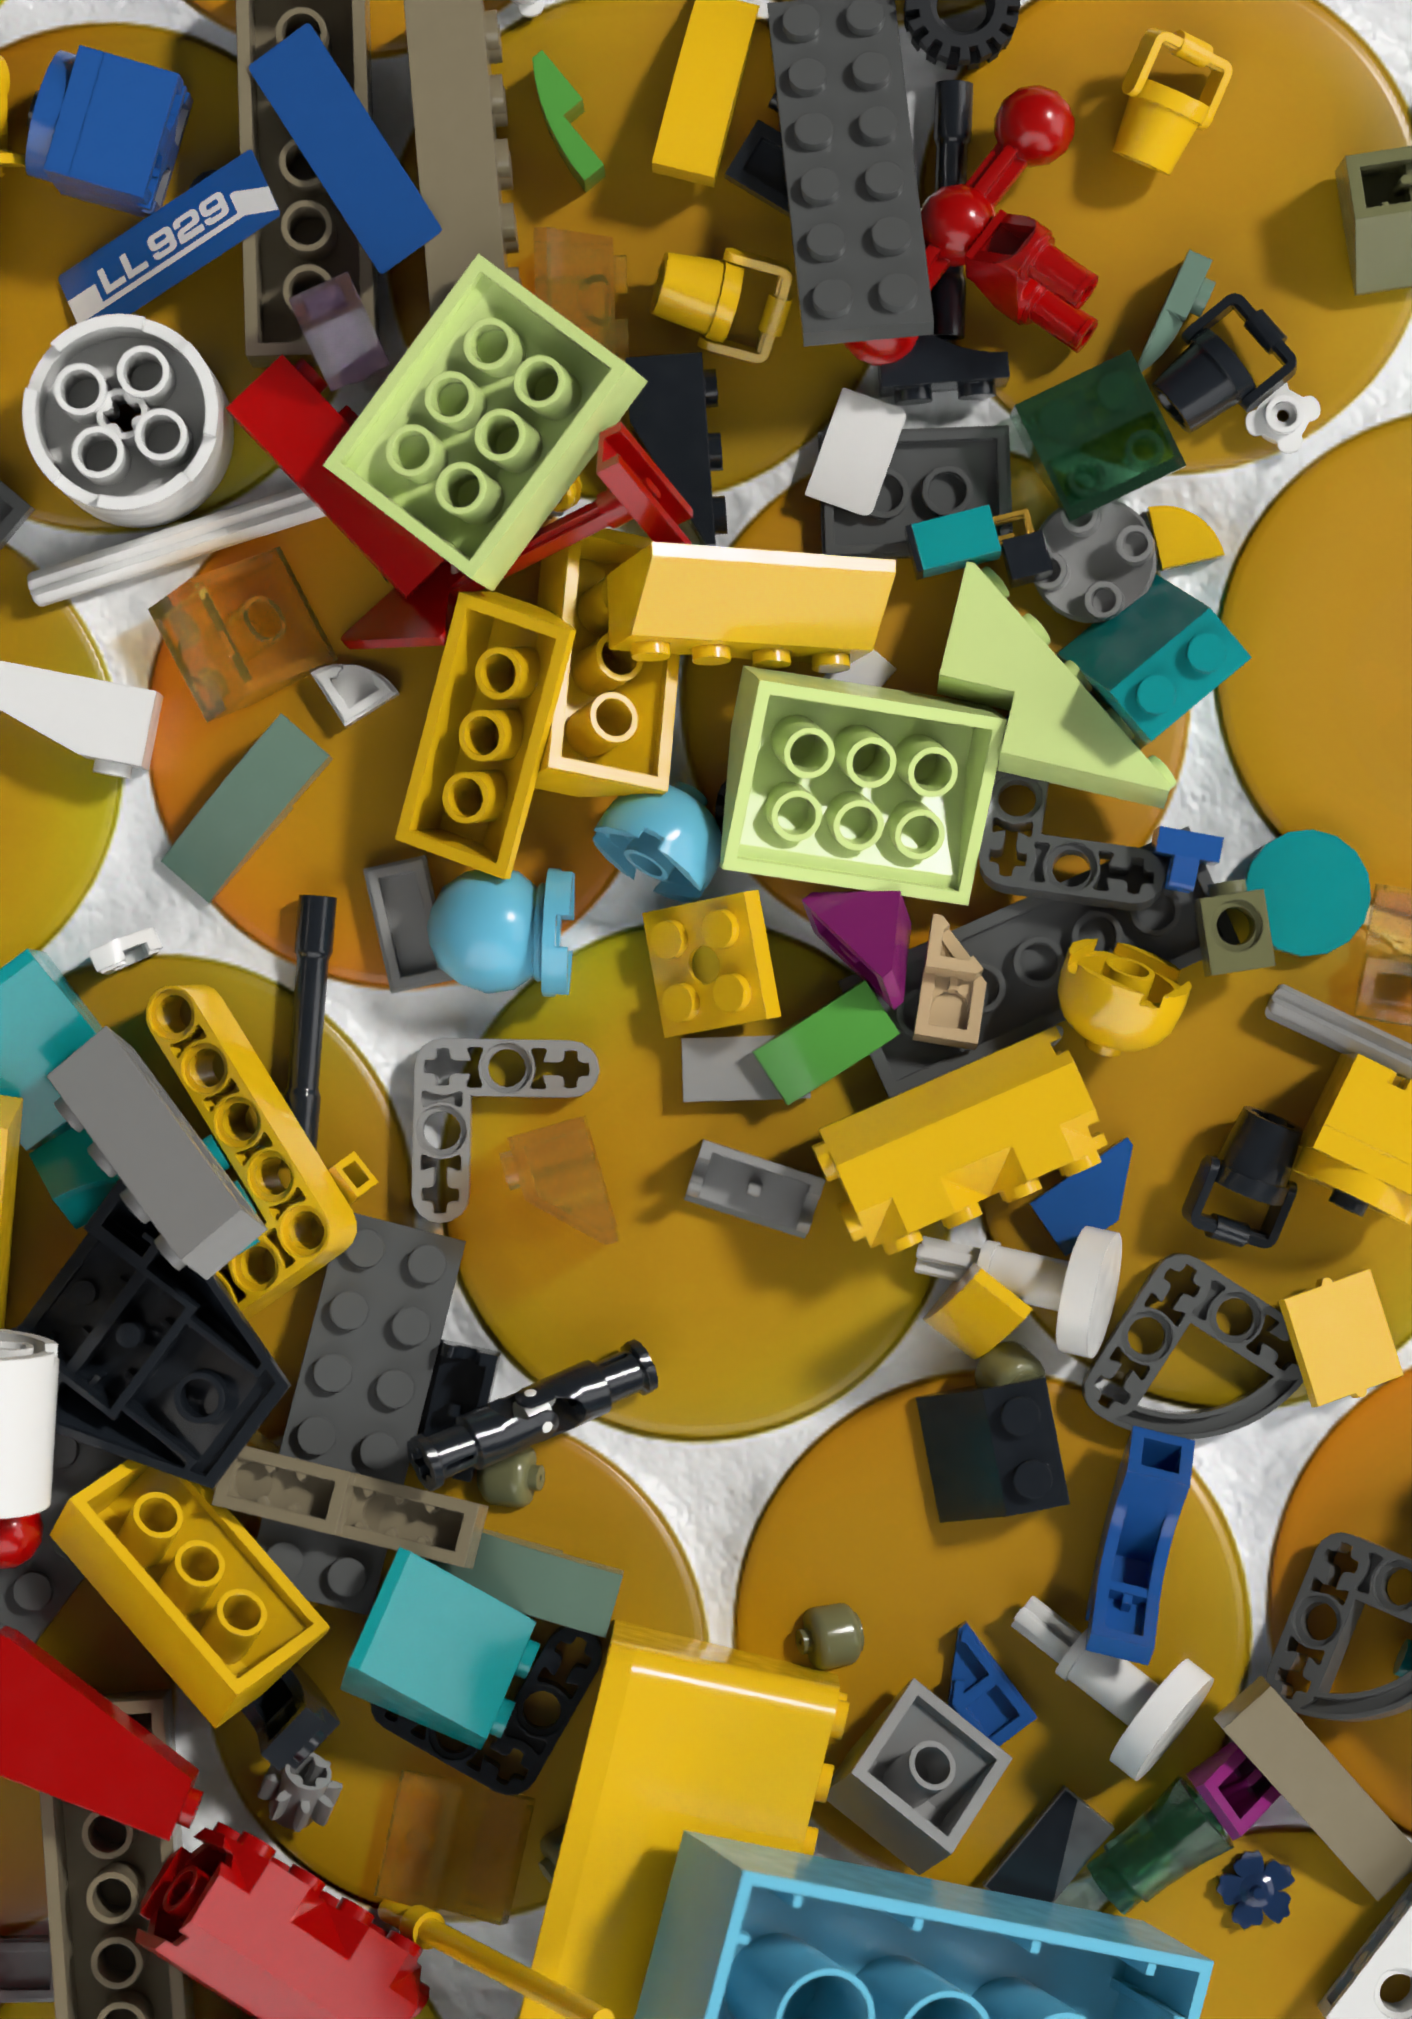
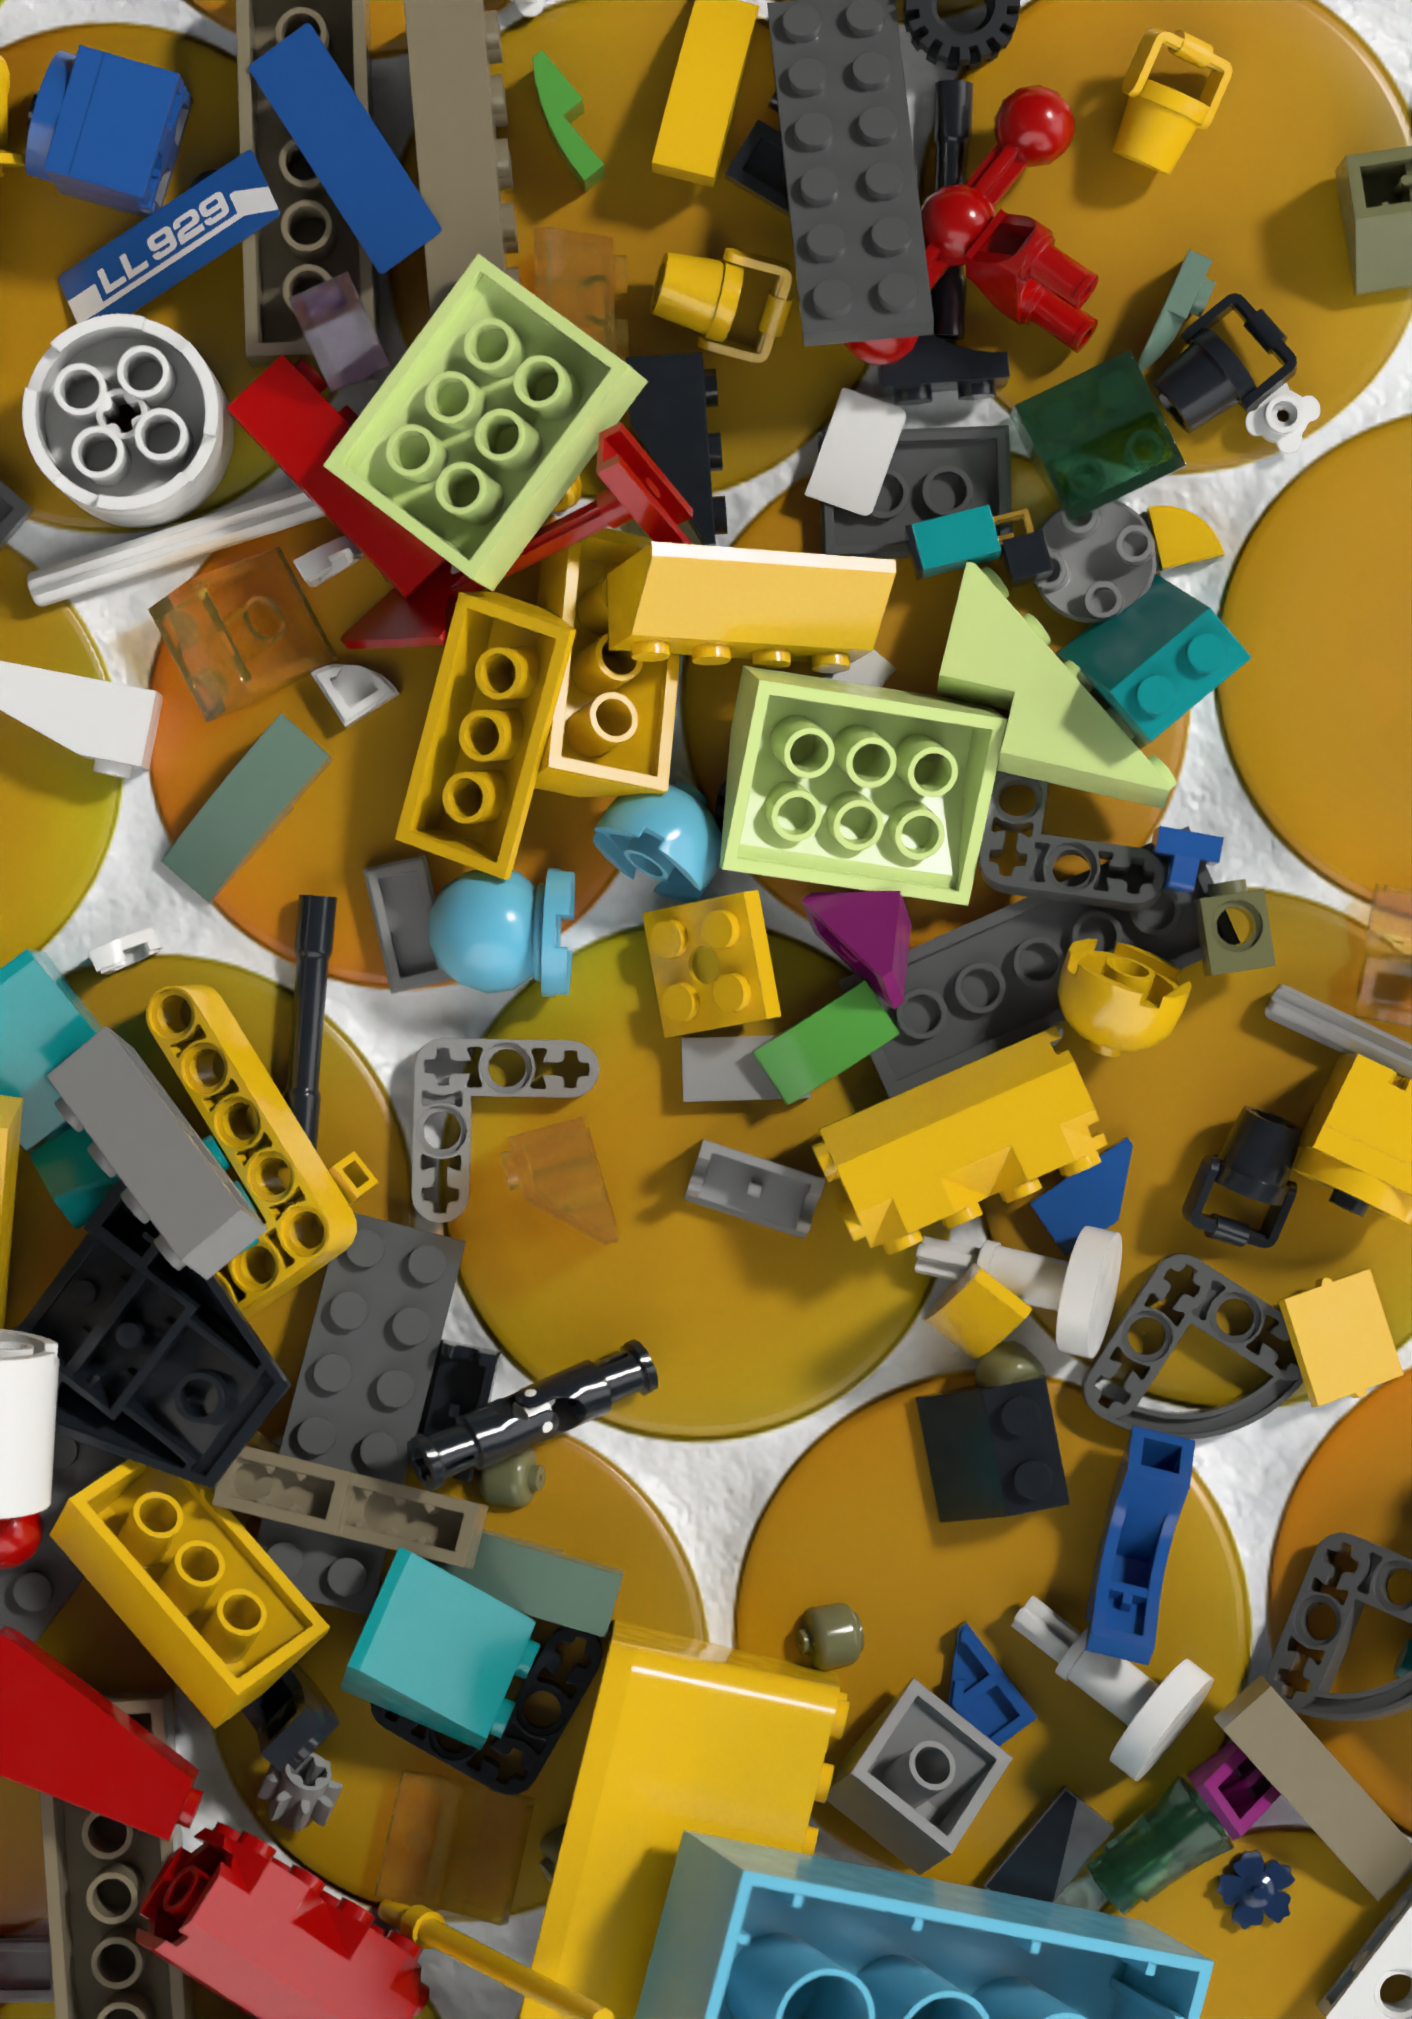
tan slope [912,914,987,1050] -> none
teal tile [1244,829,1371,957] -> none
none -> white tile [293,536,363,588]

